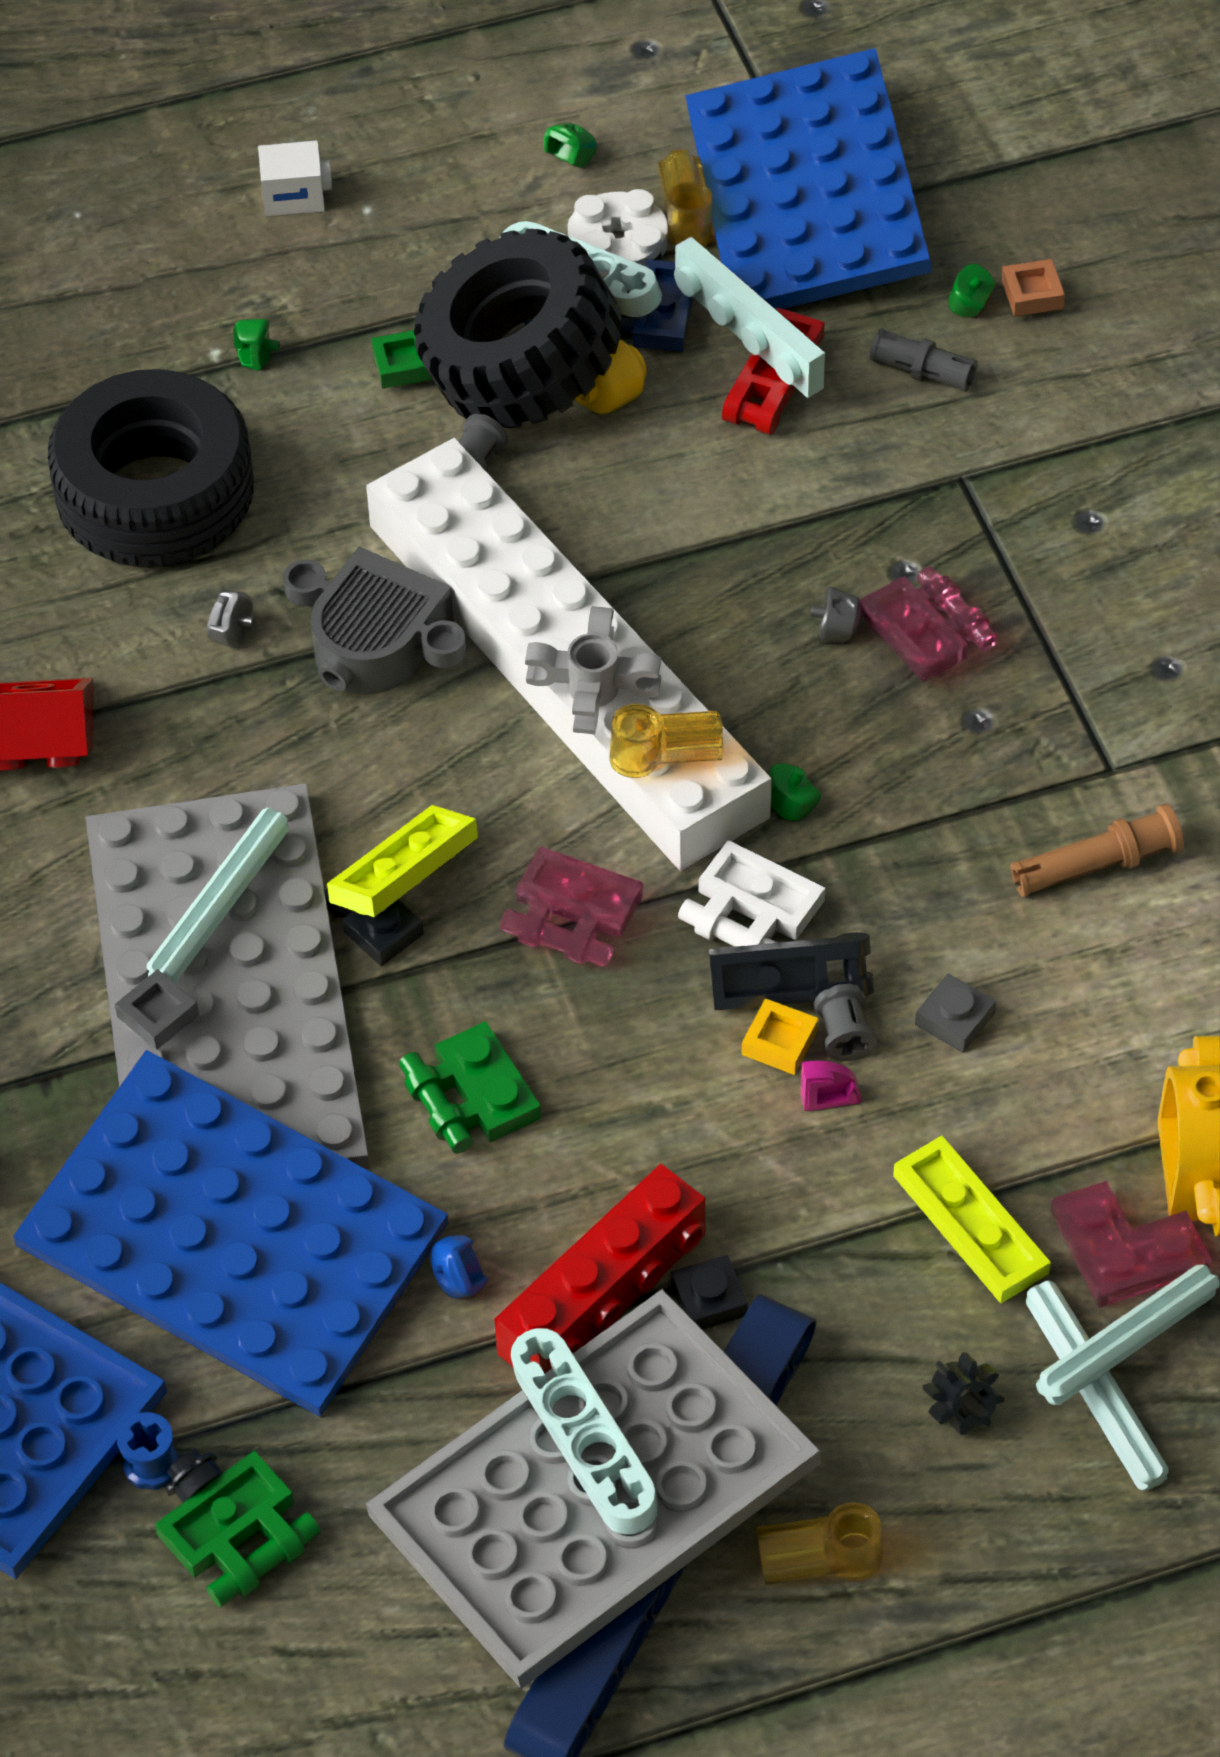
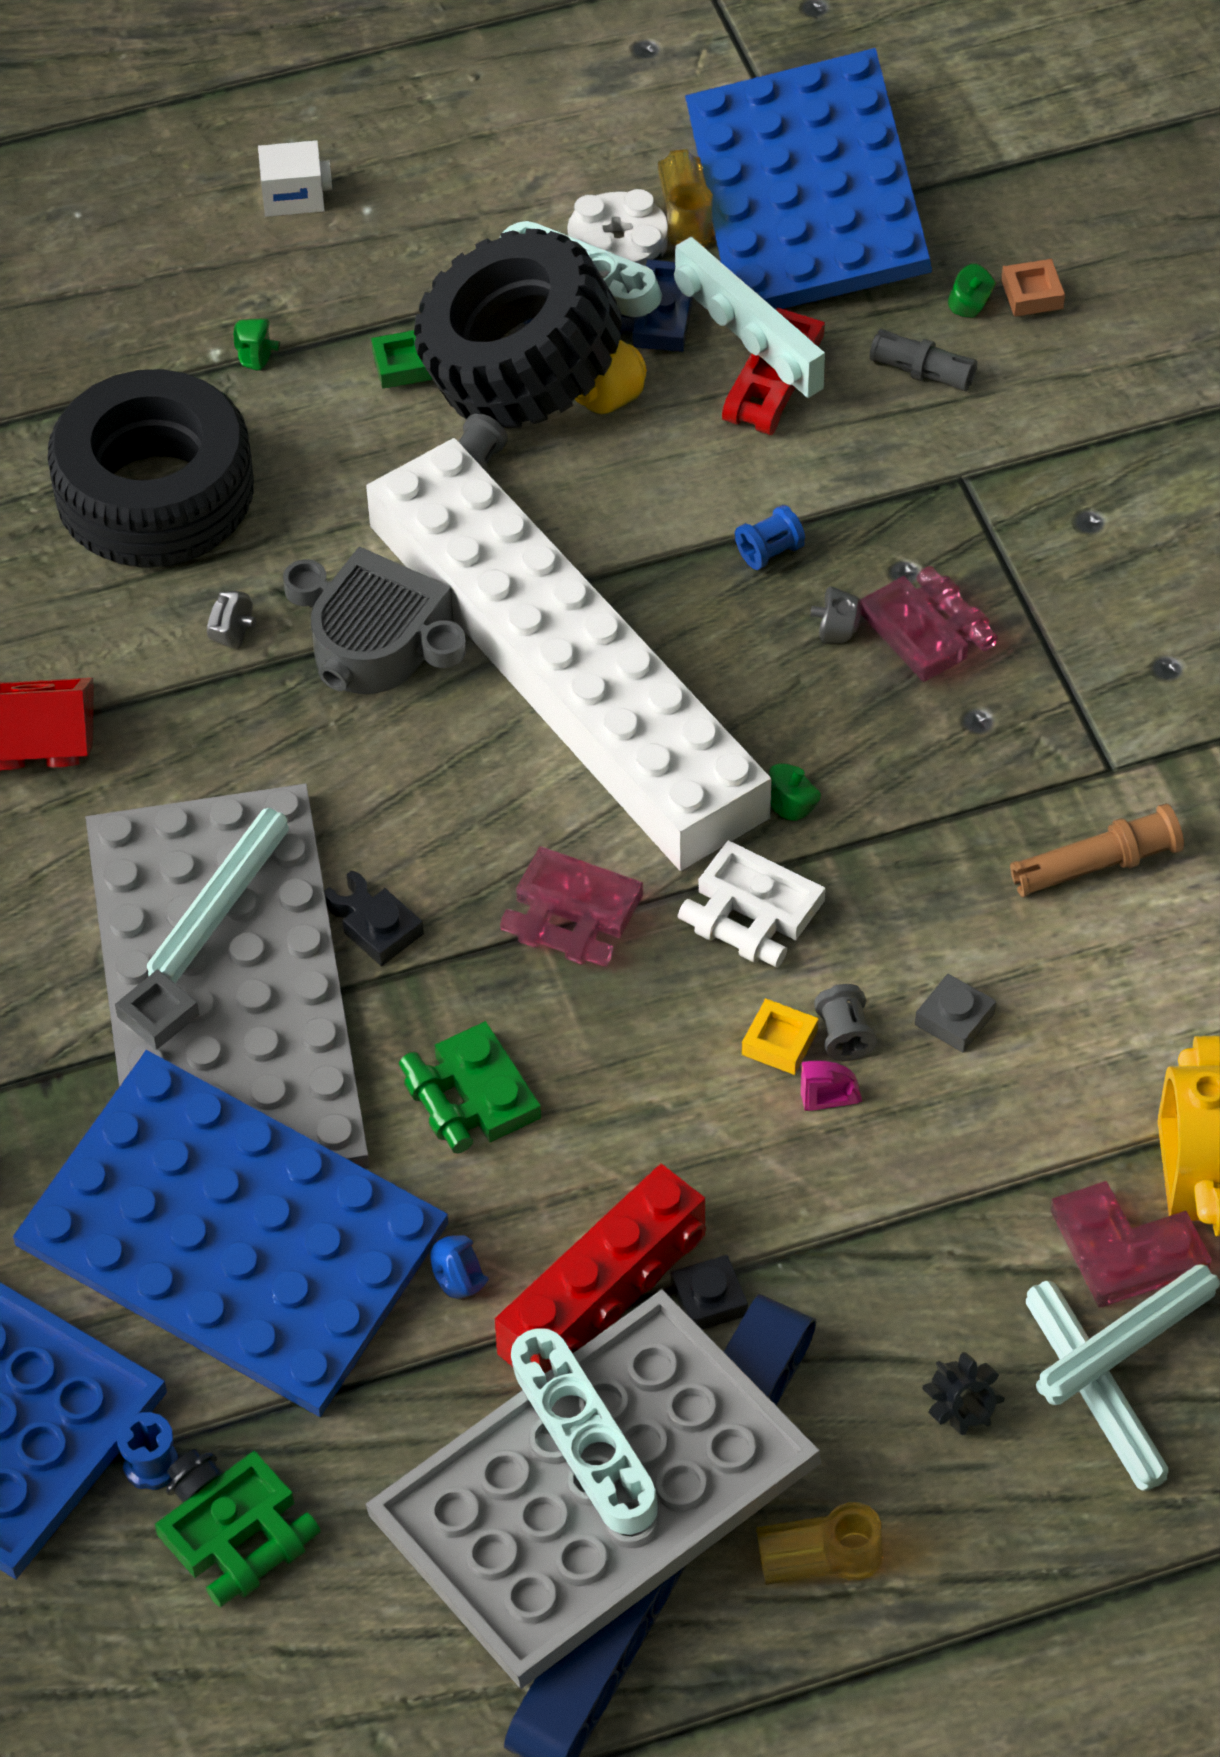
neon yellow plate [327,805,478,917] -> none
light grey pin [525,606,661,735] -> none
green piece [543,122,597,168] -> none
clear yellow piece [609,703,723,778] -> none
black plate [709,932,874,1010] -> none
neon yellow plate [893,1135,1051,1304] -> none
none -> blue bush [735,505,805,570]

